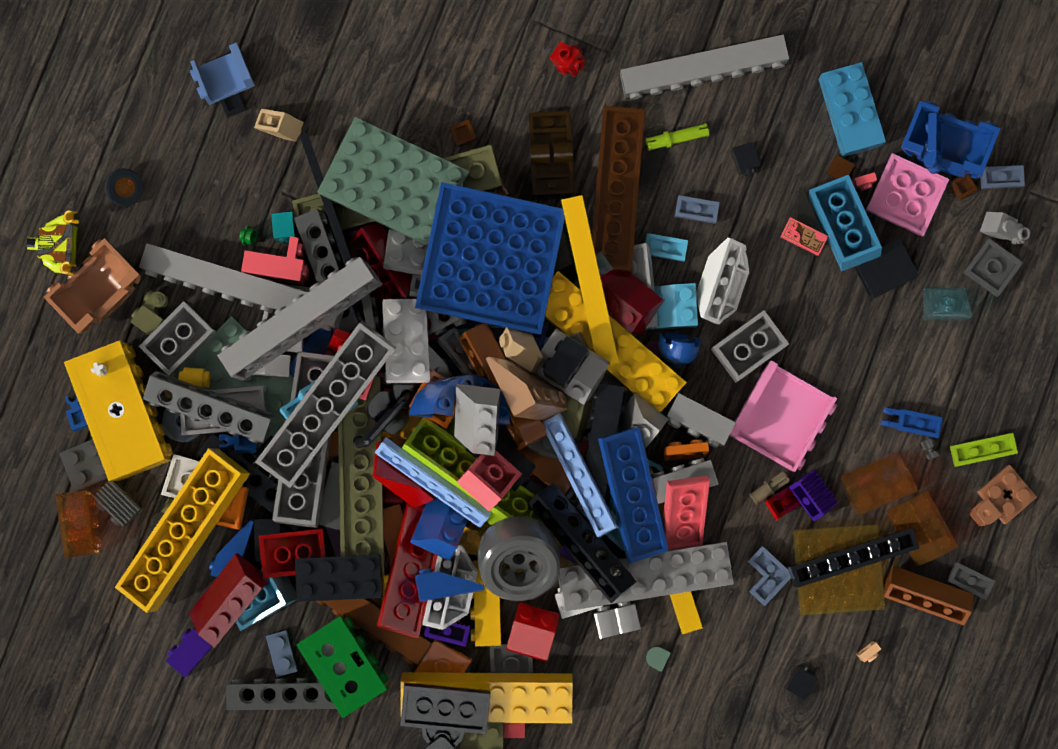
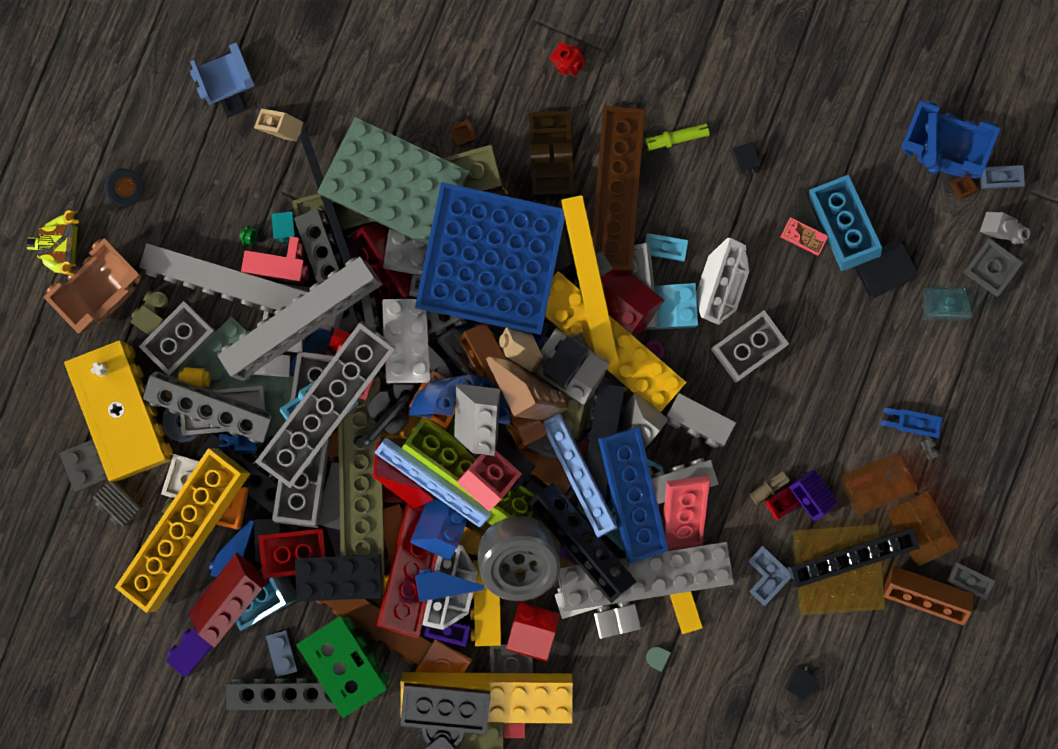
clear orange slope [55,491,101,558] -> none
blue plate [65,393,88,432] -> none
light grey brick [620,34,789,100] -> none
blue cylinder [658,333,701,368] -> none
orange plate [663,440,709,462] -> none
sand blue plate [674,195,720,224] -> none
bright pink panel [729,361,837,472] -> none
dark azure brick [818,62,886,157] -> none
reddish brown tile [825,155,854,179] -> none
coral plate [852,172,877,191] -> none
light nougat plate [856,641,881,662] -> none
bright pink plate [865,153,949,237] -> none
lime plate [950,433,1018,467] -> none
nougat plate [970,465,1037,526] -> none

